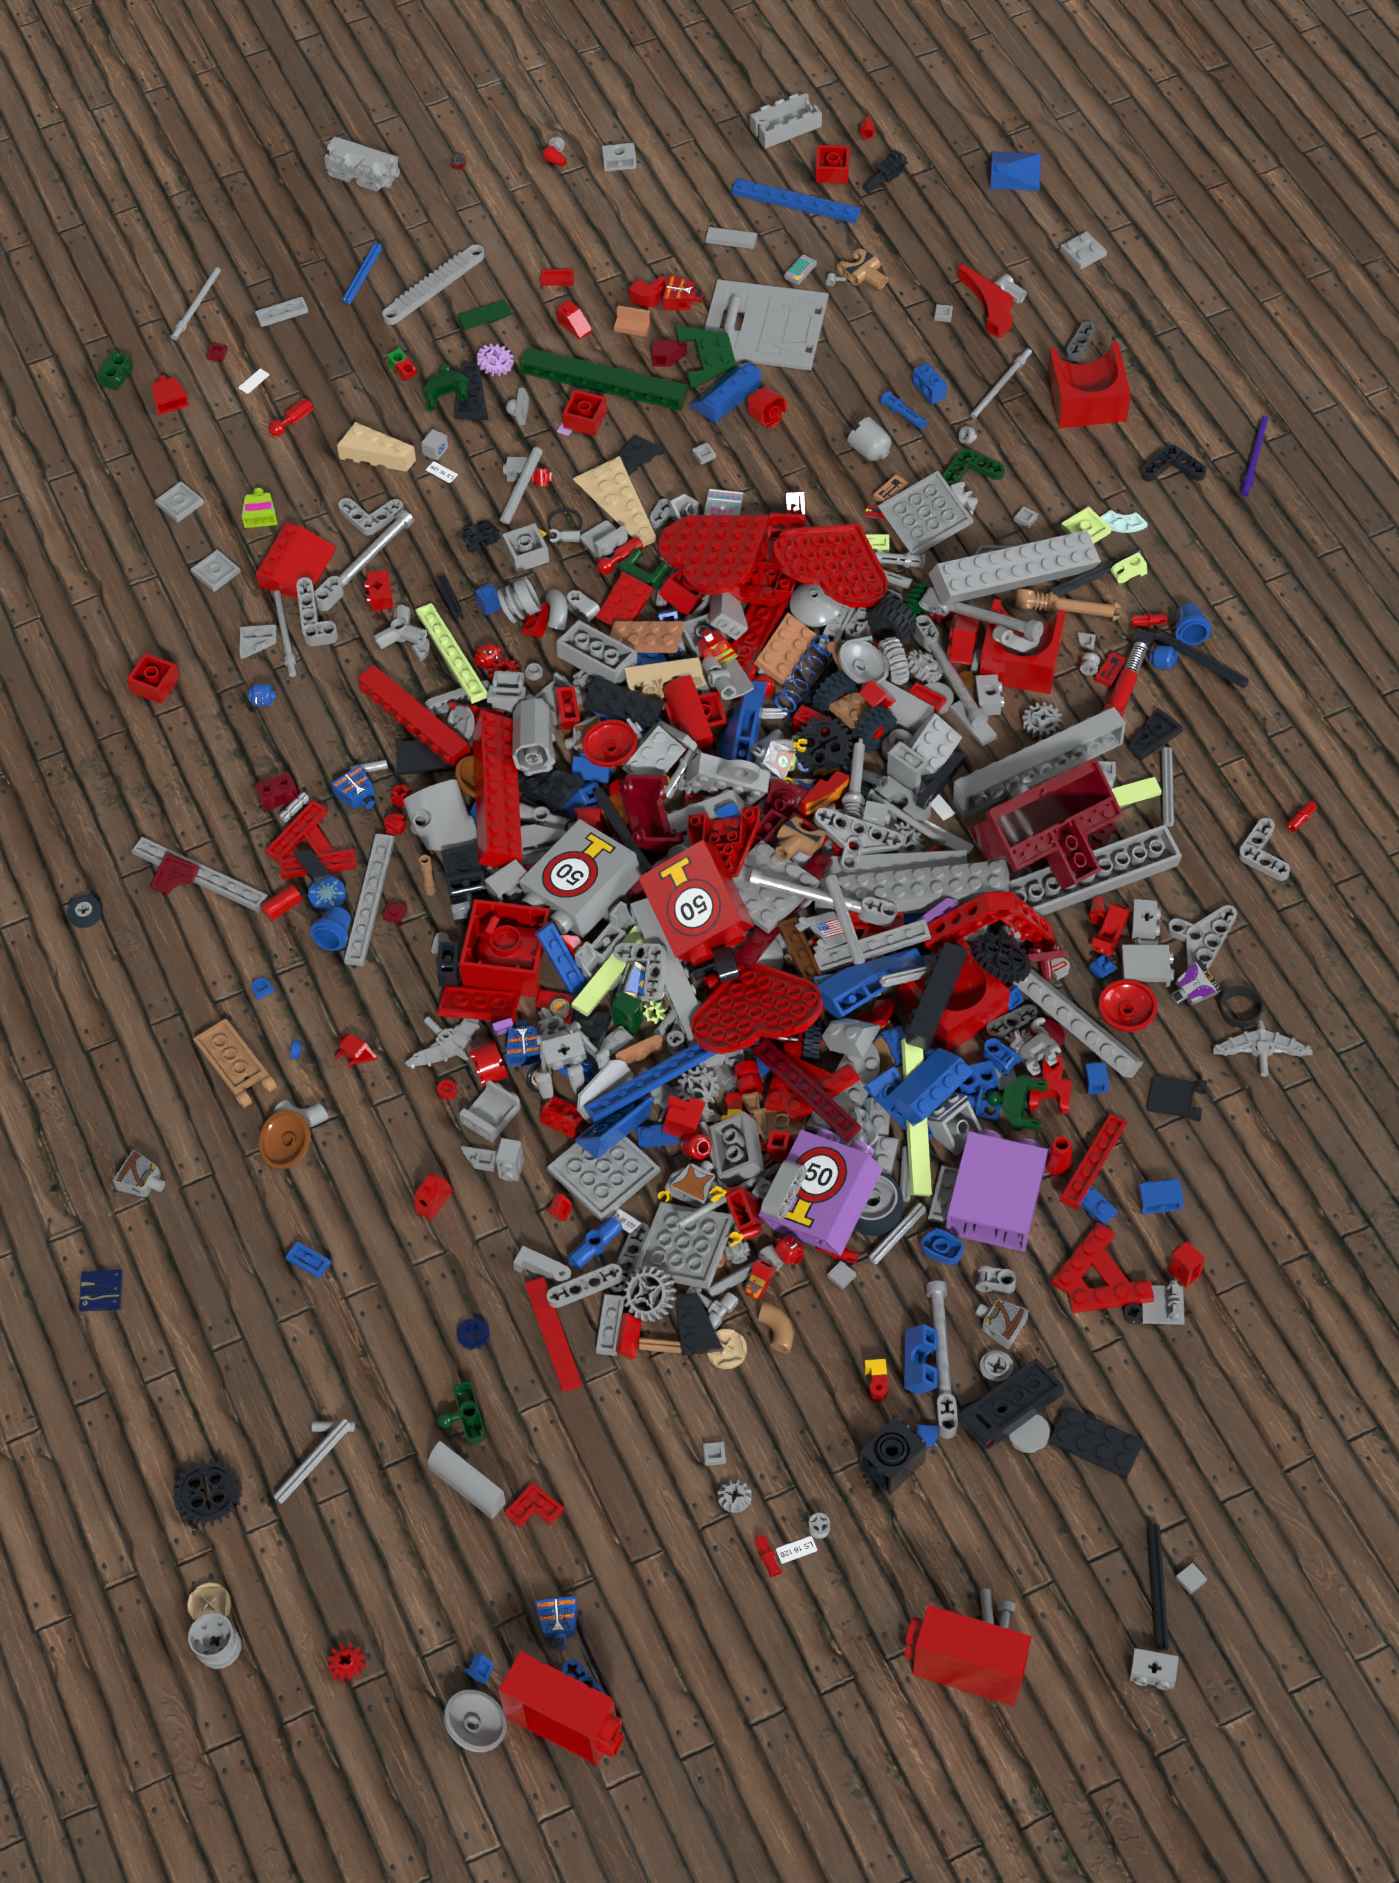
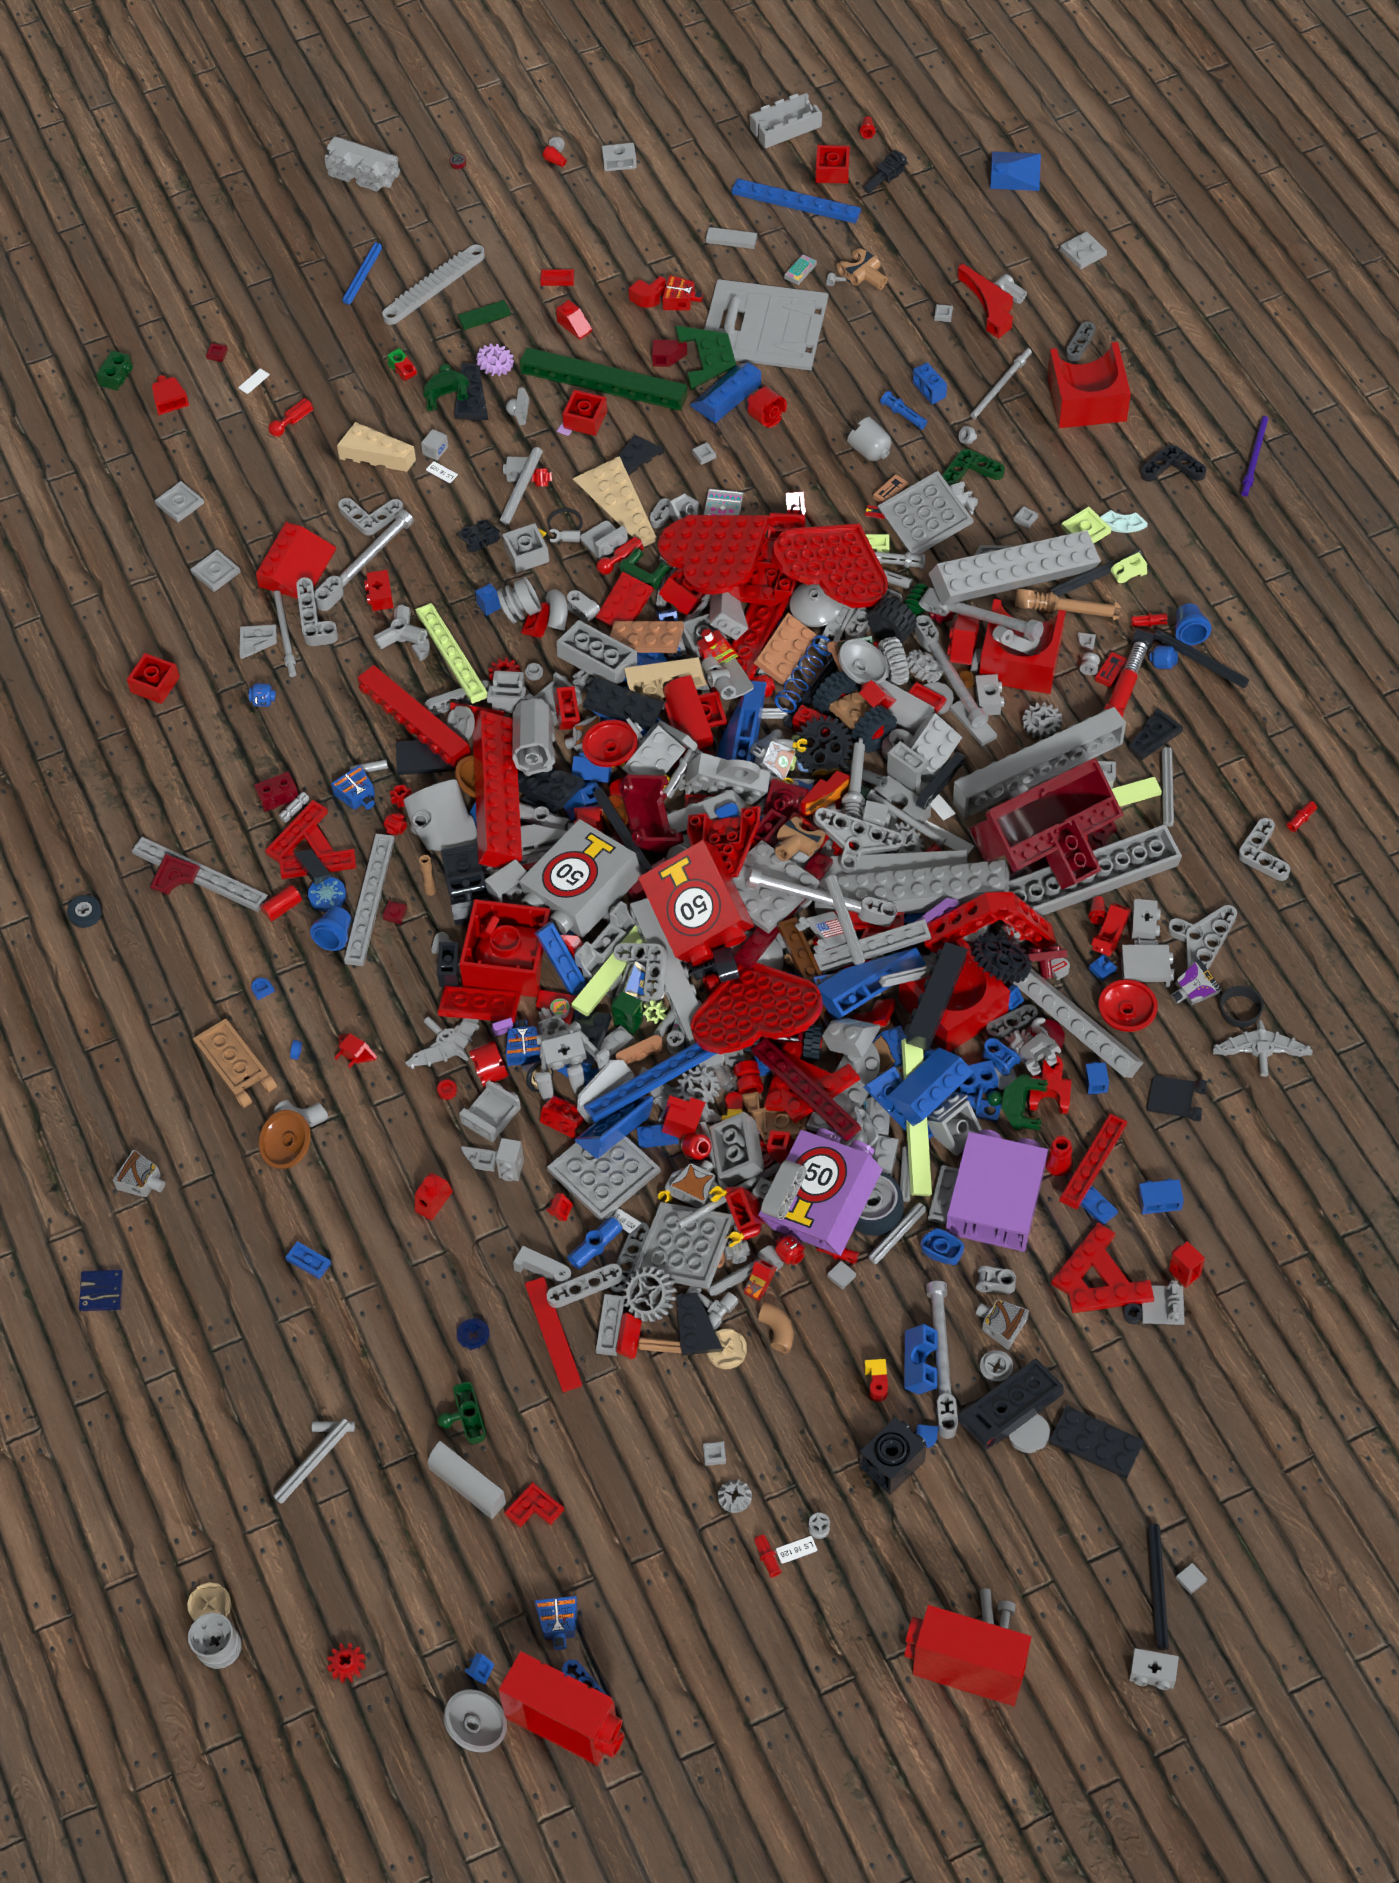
light grey bar [171,267,221,340] -> none
black gear [172,1459,242,1527] -> none
lime torso [242,488,278,528] -> none
light grey plate [255,297,308,327] -> none
black axle [436,574,463,618] -> none
red head [474,642,502,669] -> none
nougat panel [614,306,651,337] -> none

